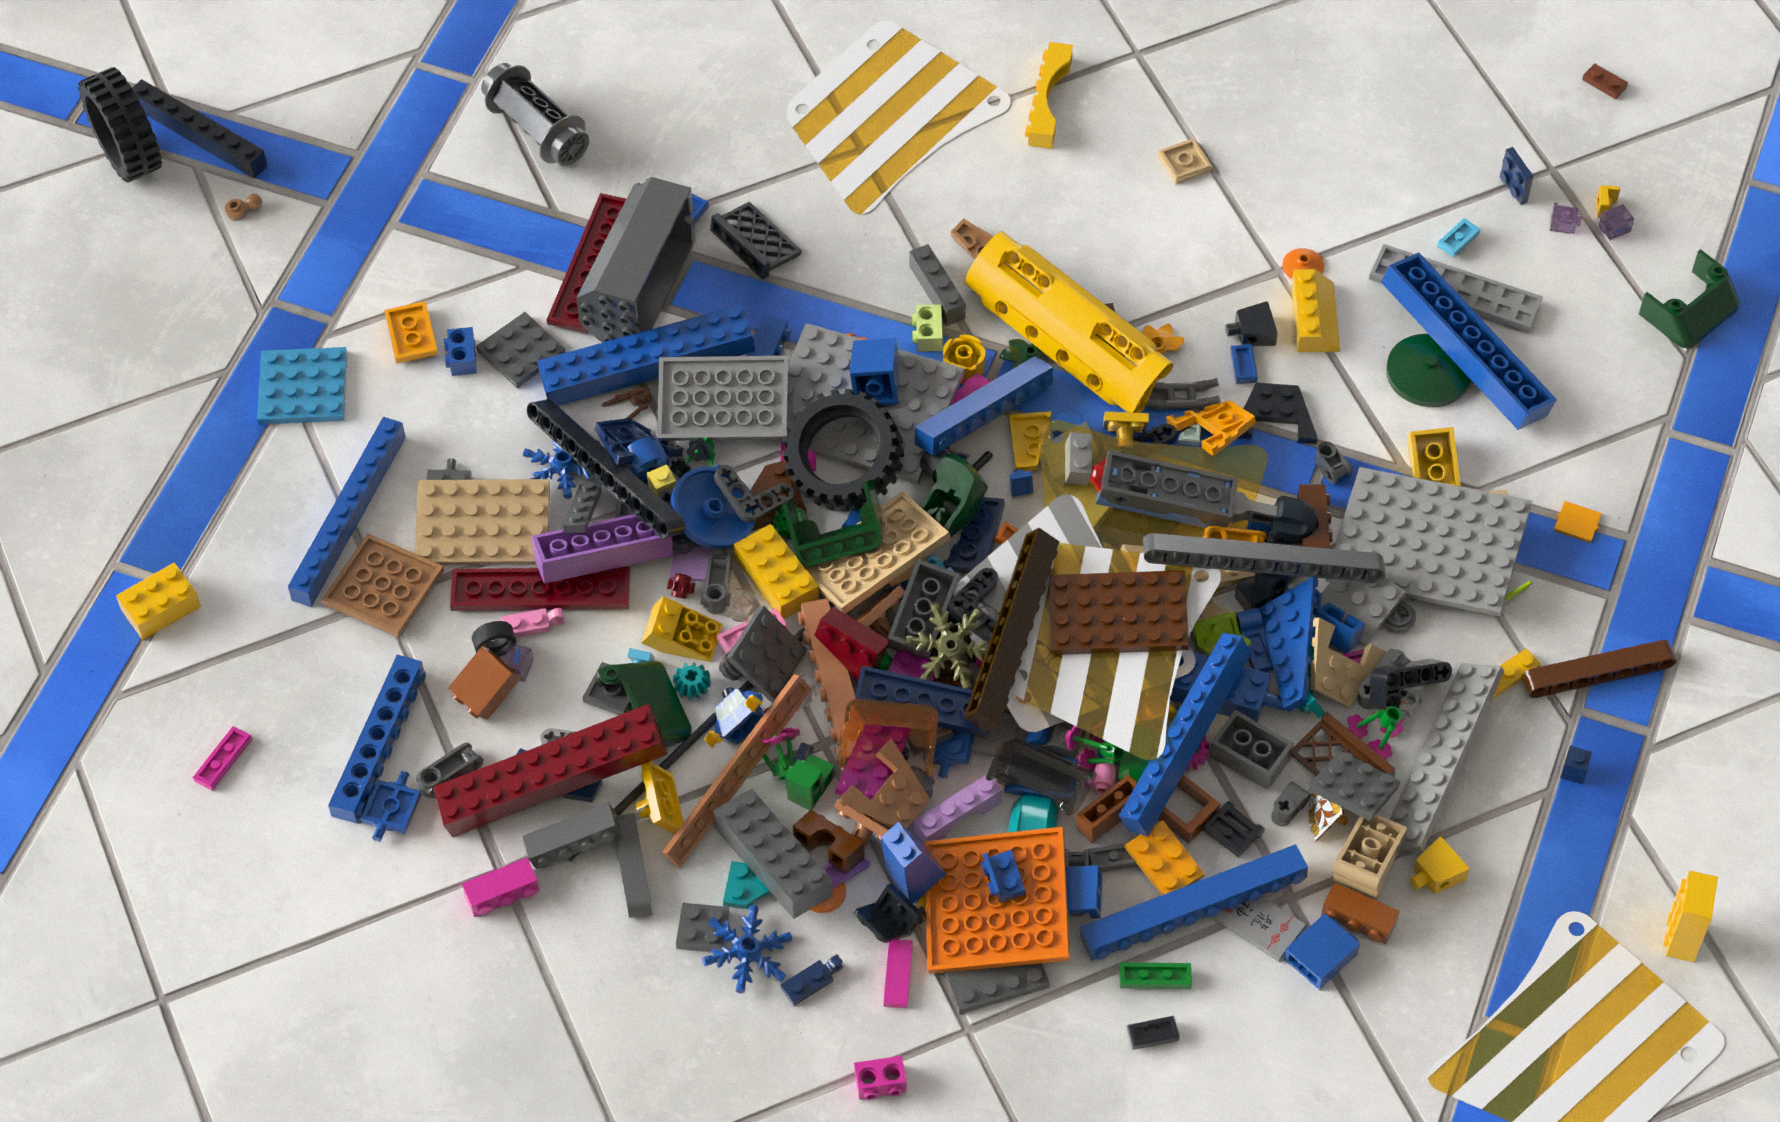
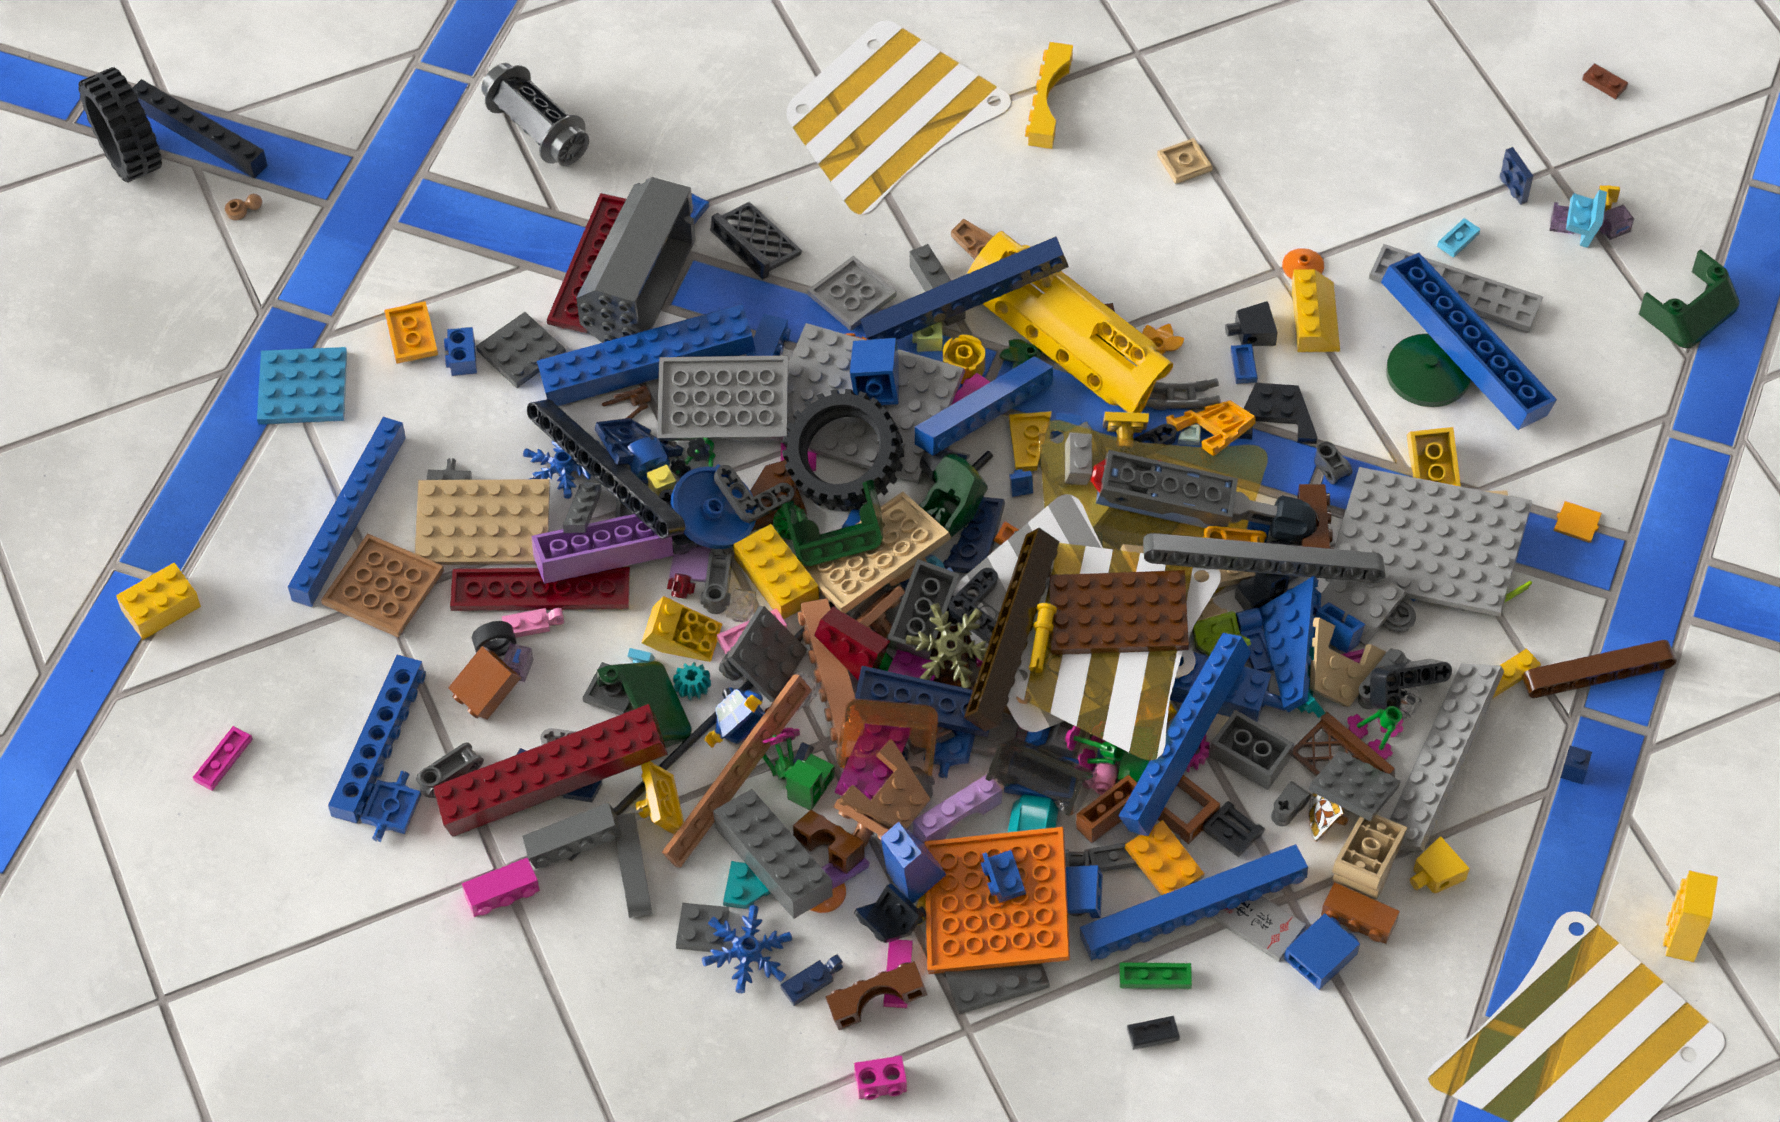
none -> light grey plate [808,255,897,331]
none -> reddish brown arch [825,961,928,1030]
none -> dark blue brick [860,236,1069,340]
none -> yellow pin [1028,603,1057,673]
none -> medium azure bracket [1566,189,1607,248]

